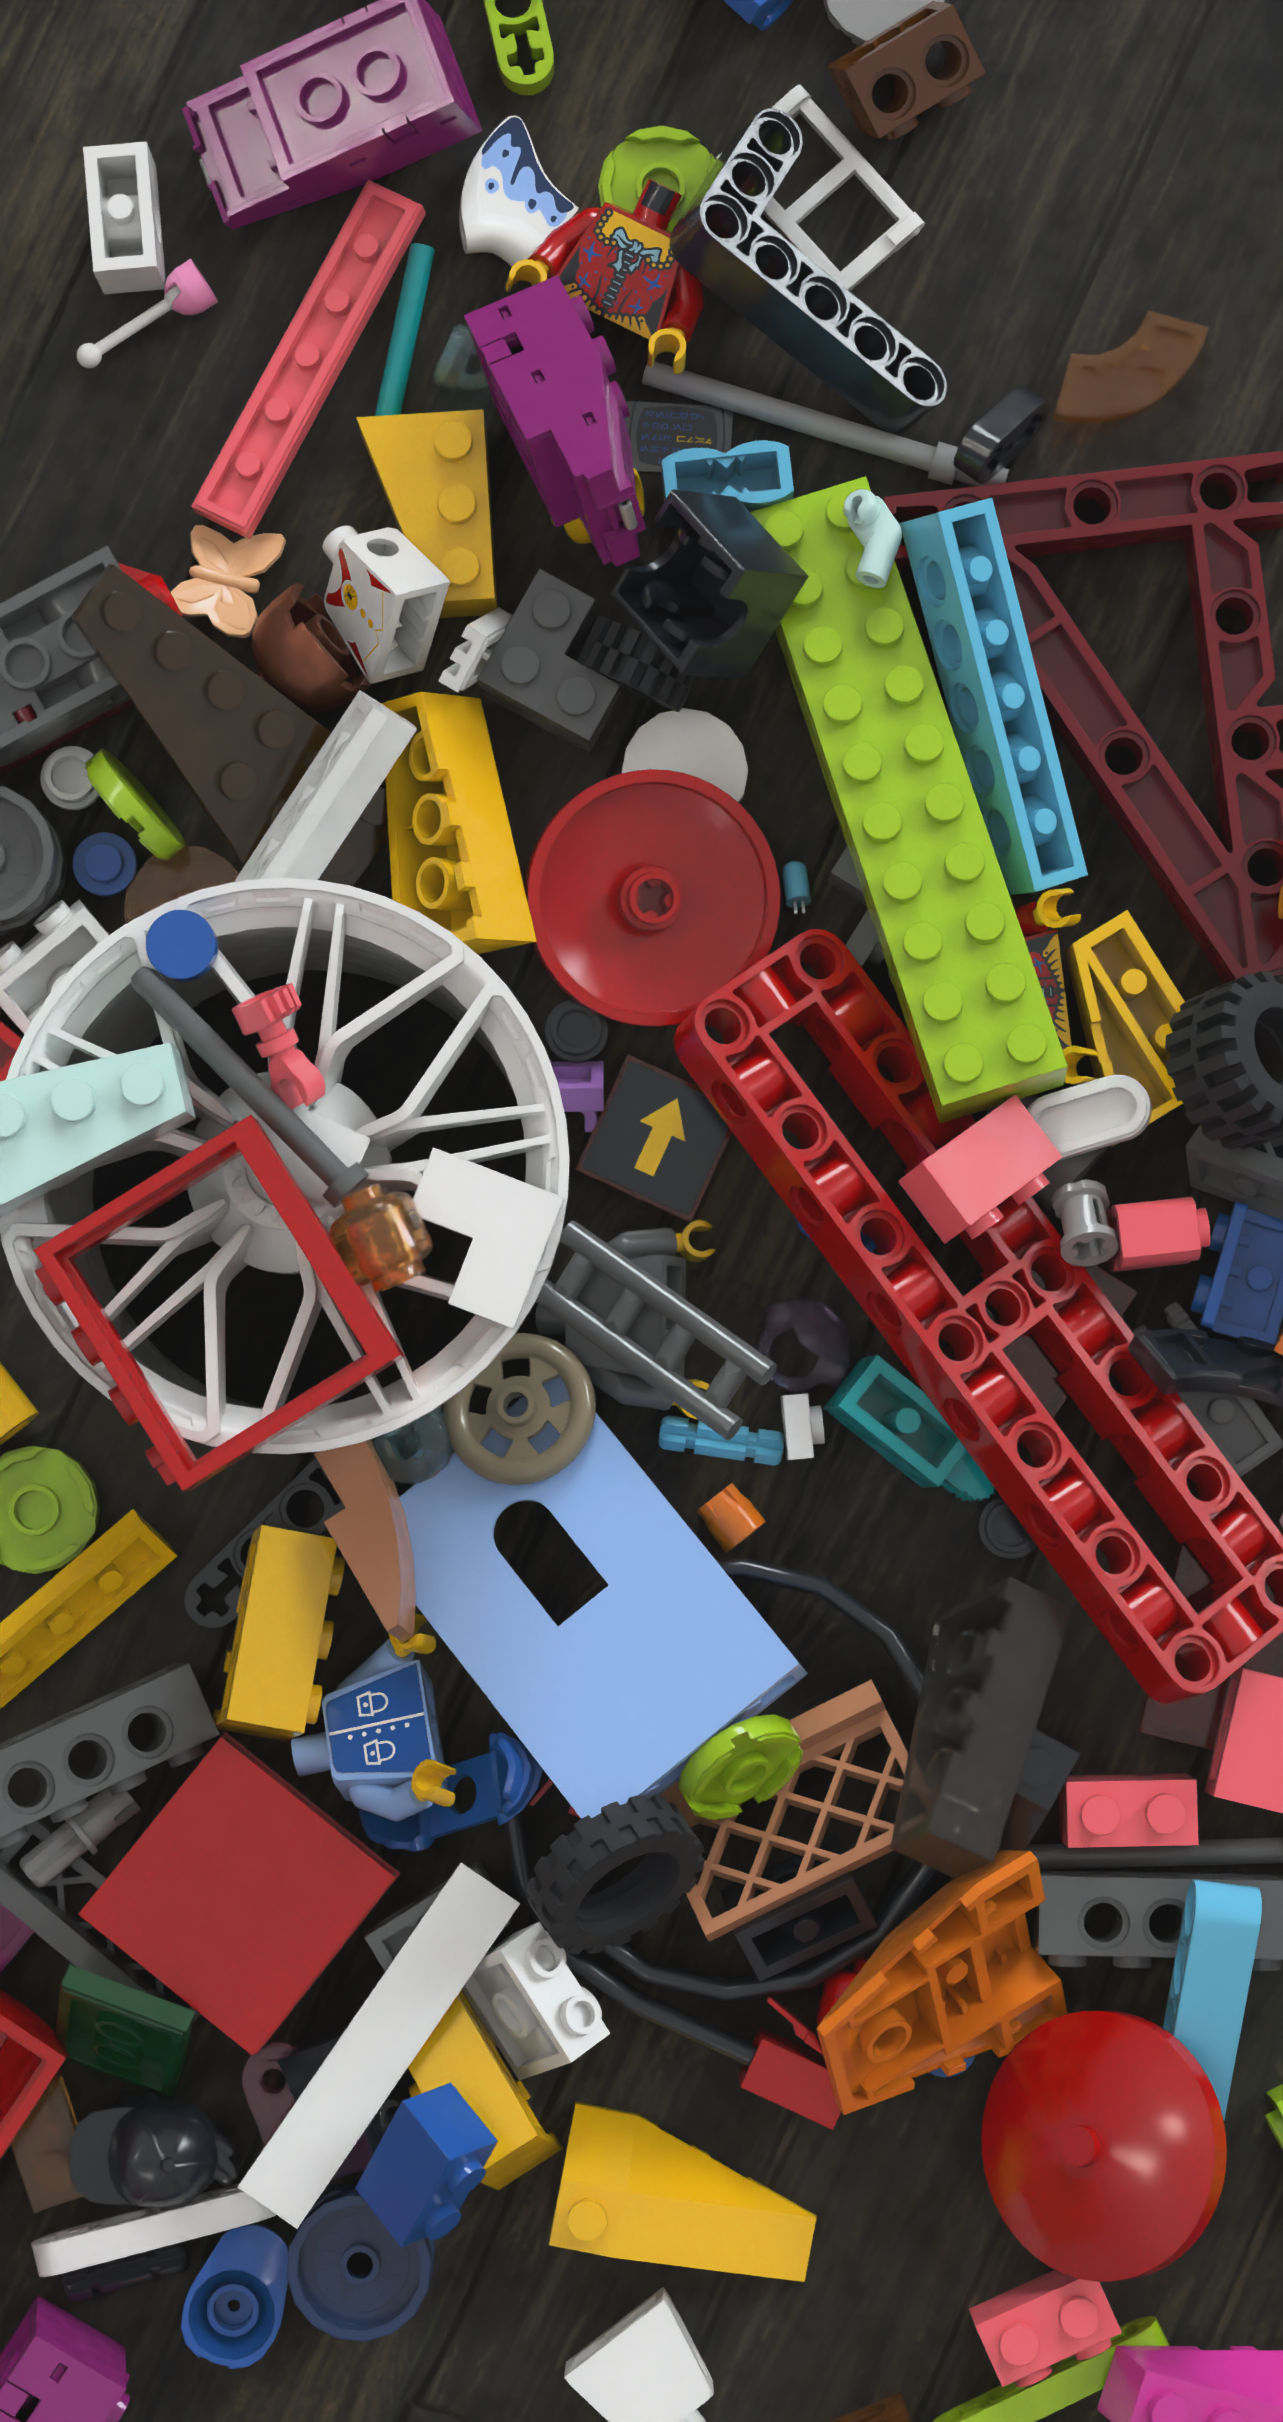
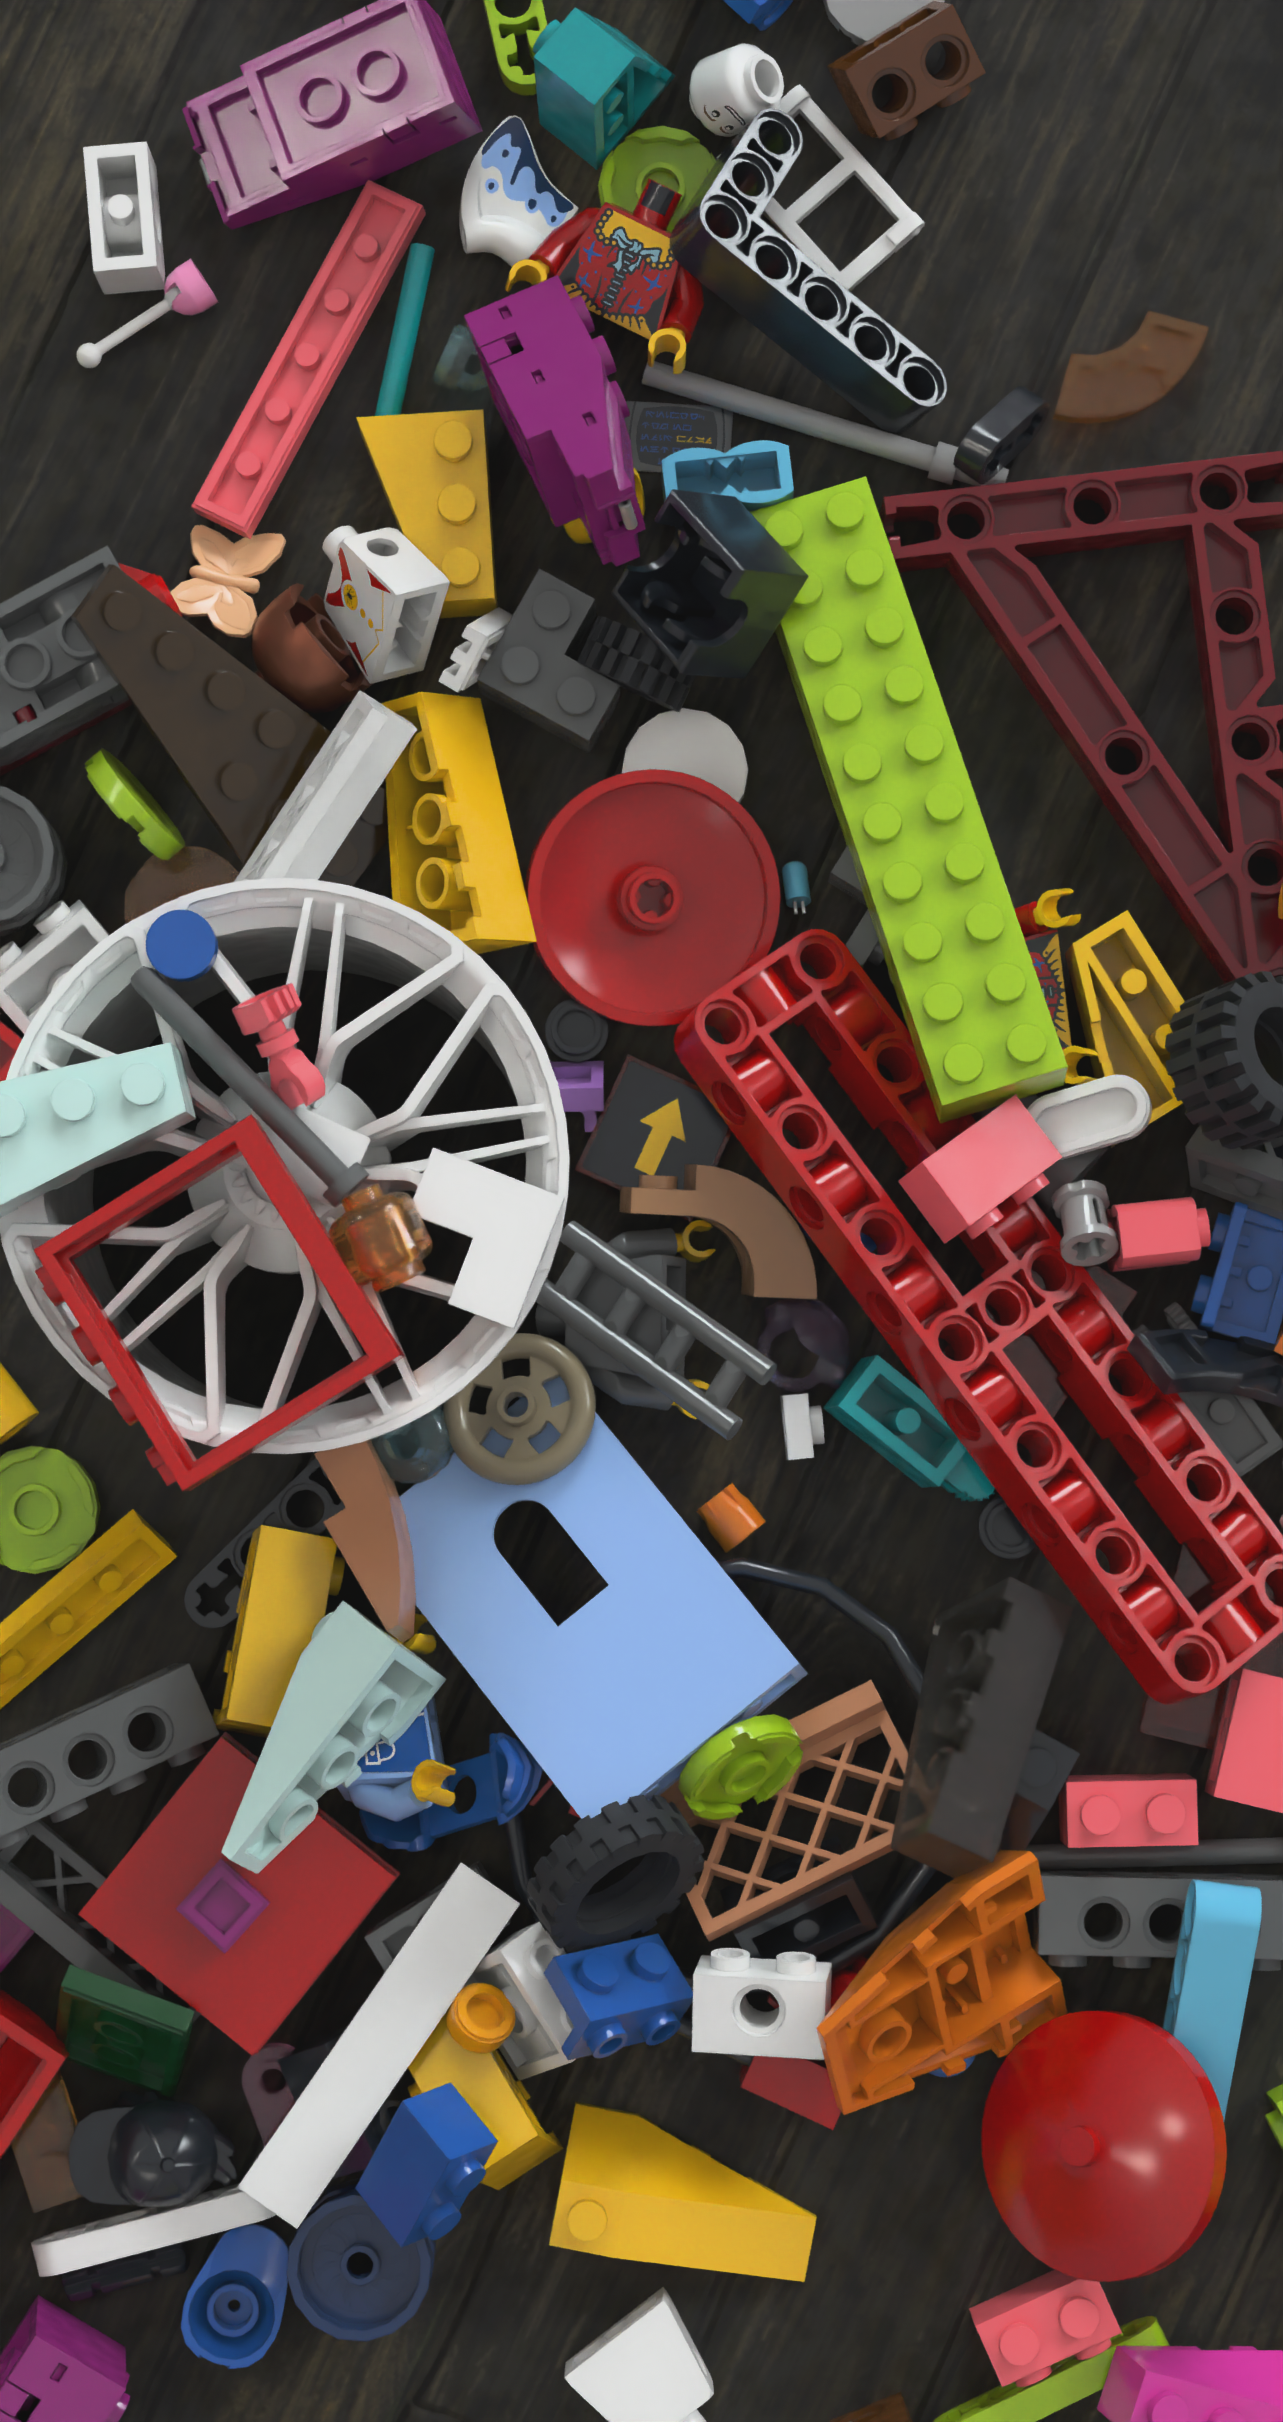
light grey axle [19,1787,141,1888] -> none
white plate [40,746,100,810] -> none
blue plate [73,832,137,897] -> none
medium azure axle [658,1415,784,1466] -> none
light aqua arm [843,489,902,588] -> none
medium azure brick [900,498,1088,895] -> none
none -> magenta tile [176,1858,271,1954]
none -> light aqua wedge [221,1601,446,1874]
none -> light orange tile [446,1983,516,2053]
none -> teal wedge [533,8,676,170]
none -> blue bracket [544,1934,693,2060]
none -> medium nougat arch [620,1164,817,1299]
none -> white head [689,43,784,137]
none -> white brick [692,1948,832,2060]

